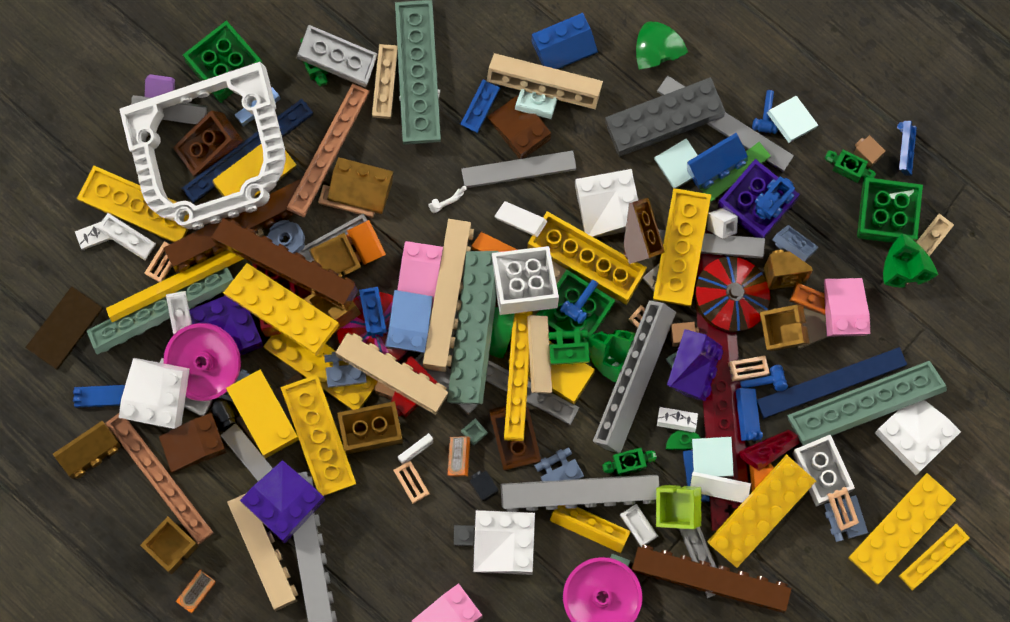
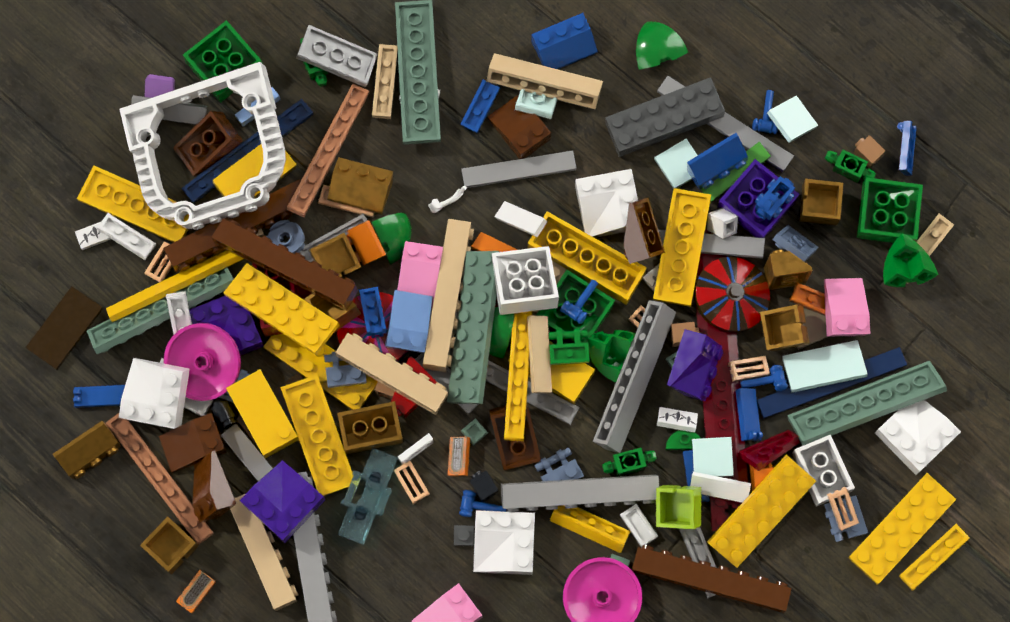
none -> reddish brown slope [192,450,236,523]
none -> clear light blue piece [338,448,398,545]
none -> green brick [371,213,411,265]
none -> blue piece [459,490,506,517]
none -> light aqua tile [782,340,867,392]
none -> pearl gold piece [799,179,843,225]

